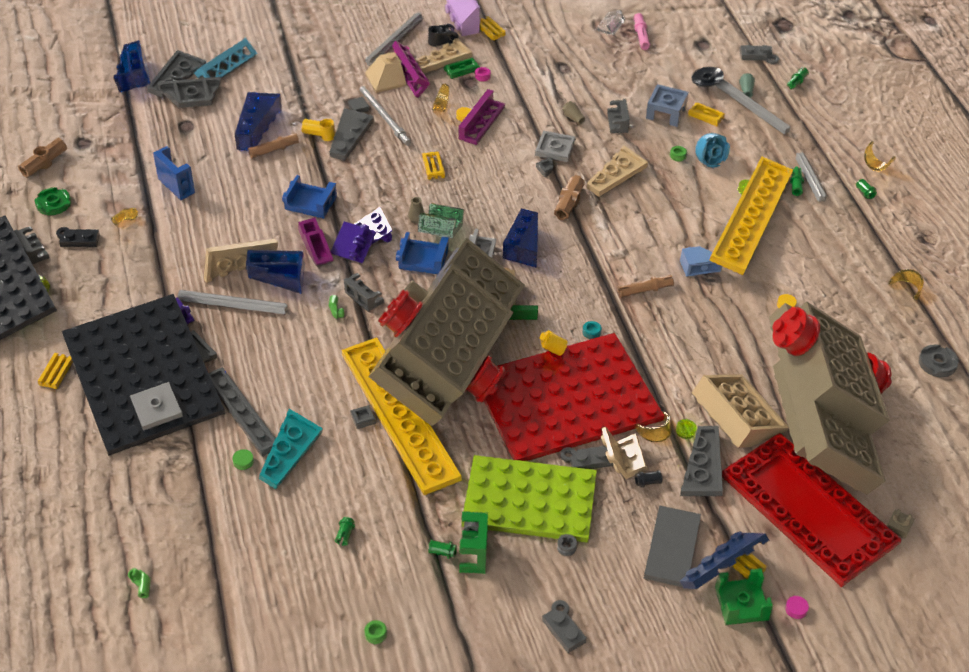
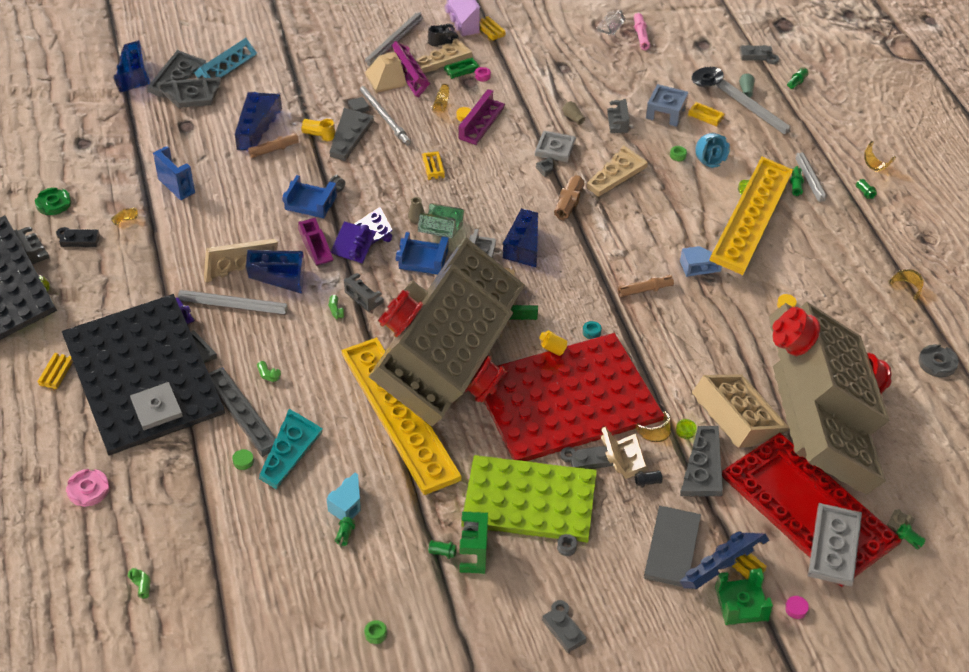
medium nougat piece [18,138,67,178] -> none
dark grey tile [350,405,376,429] -> none
none -> bright pink tile [66,469,109,507]
none -> bright green arm [257,361,281,382]
none -> medium azure slope [327,473,361,520]
none -> dark grey bush [328,175,345,193]
none -> light grey tile [808,503,862,587]
none -> green pin [896,524,926,550]

